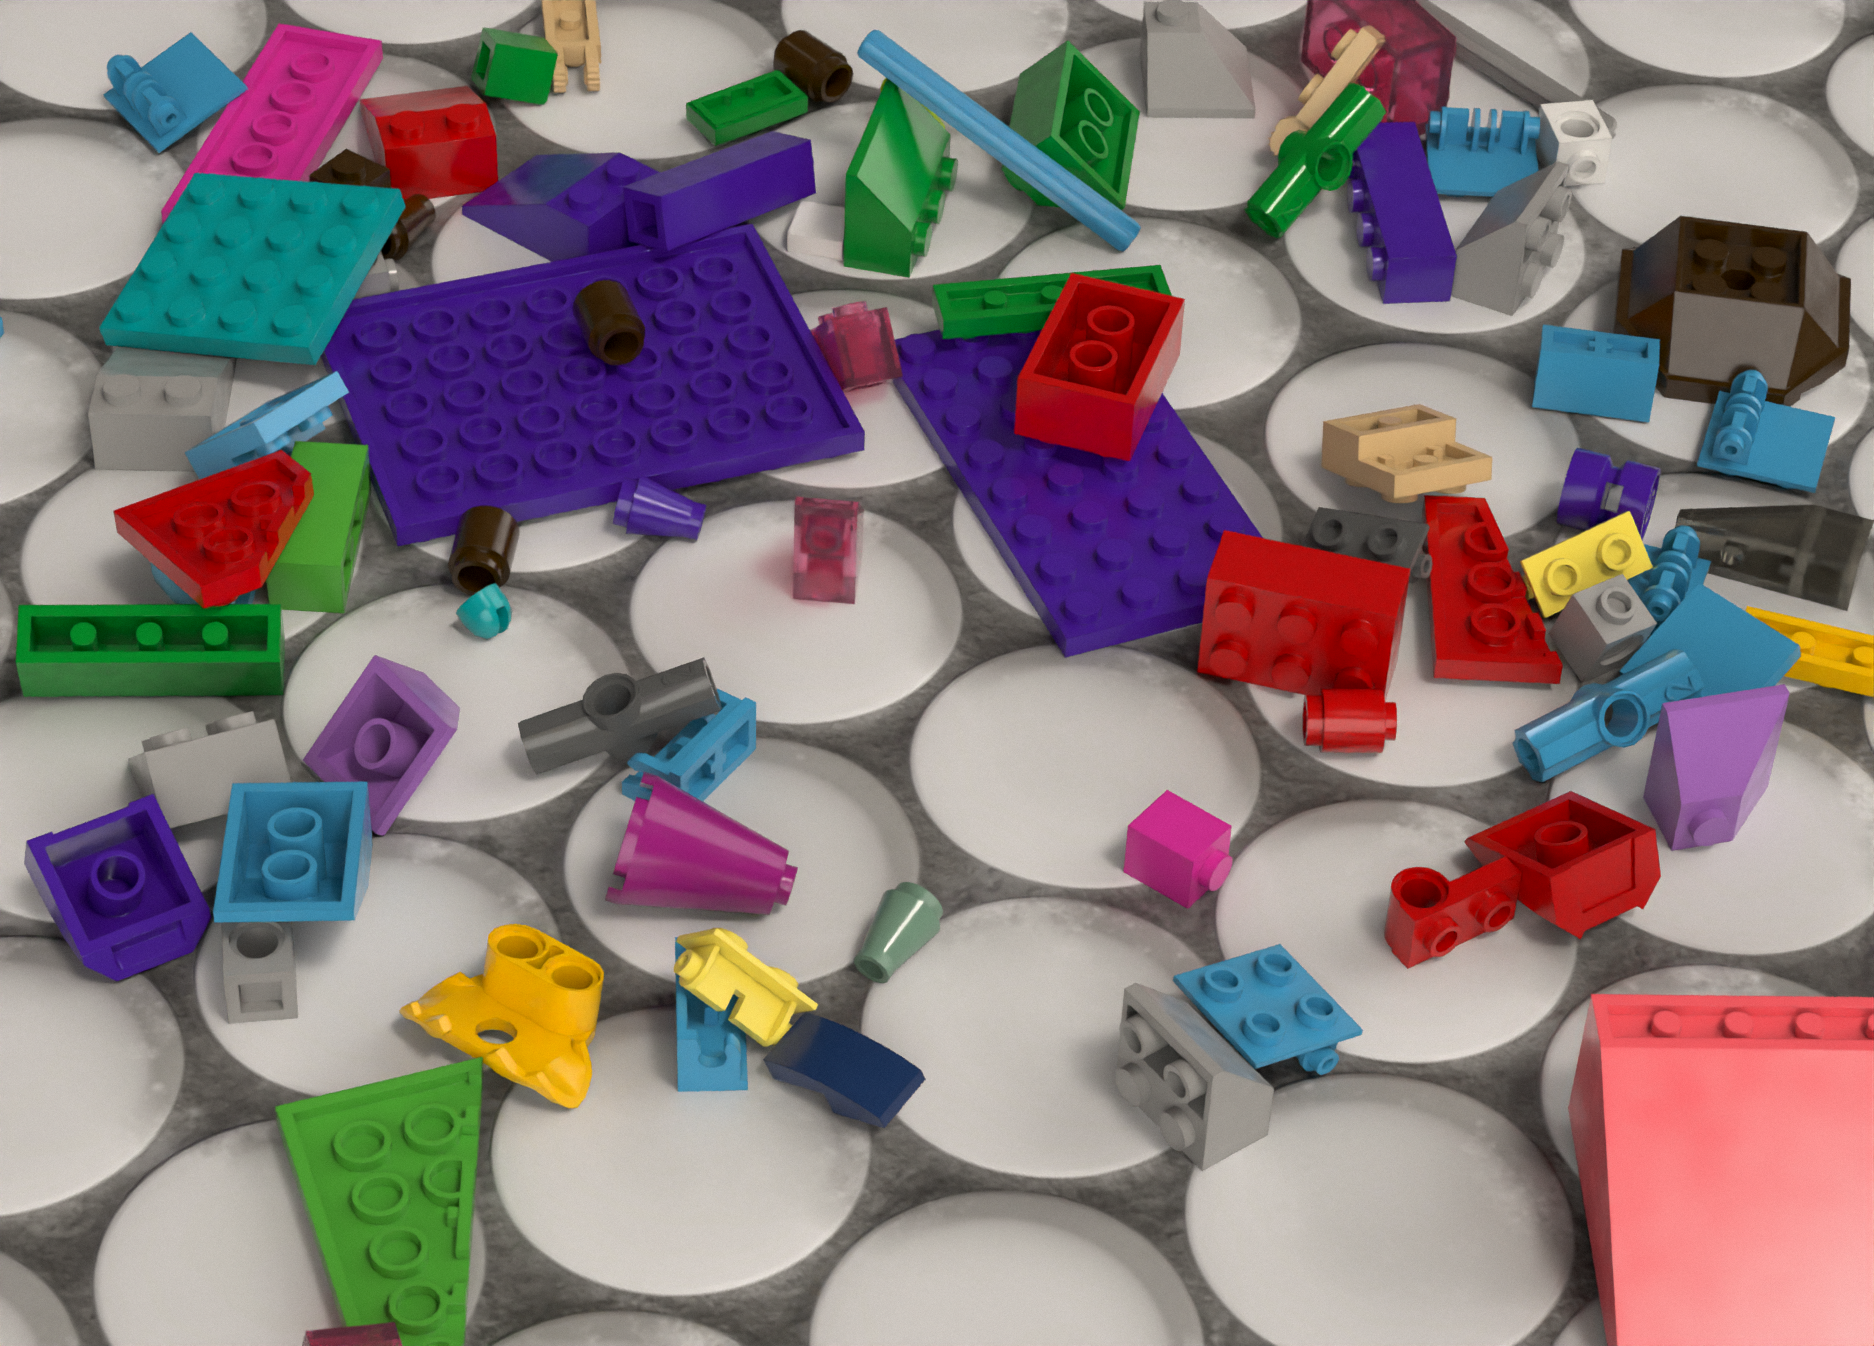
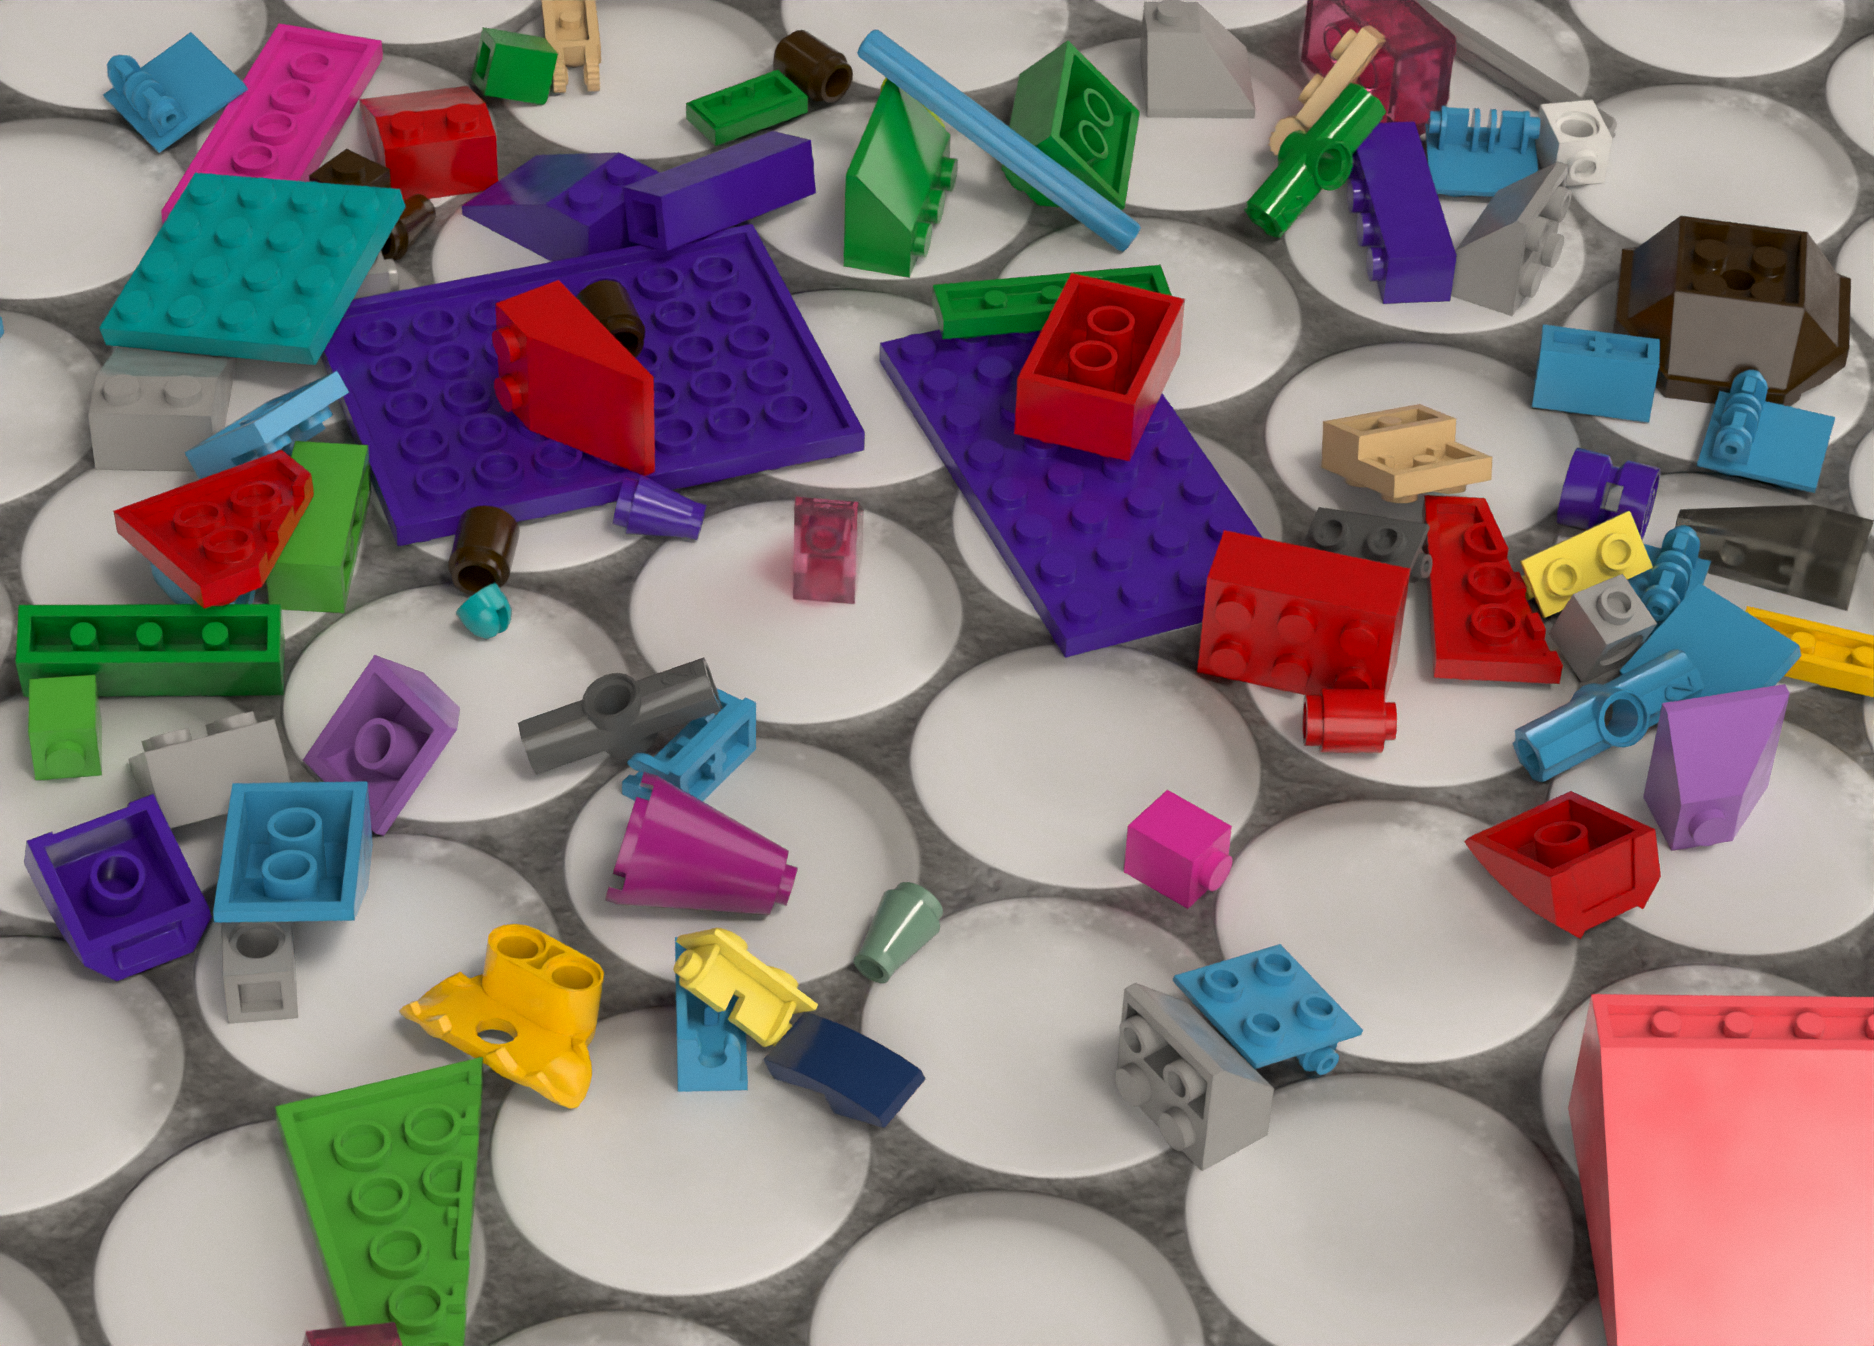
white tile [787,200,845,260] -> none
clear pink slope [810,301,903,393] -> none
red plate [1384,856,1522,969] -> none
none -> bright green brick [28,675,102,780]
none -> red slope [492,280,655,476]

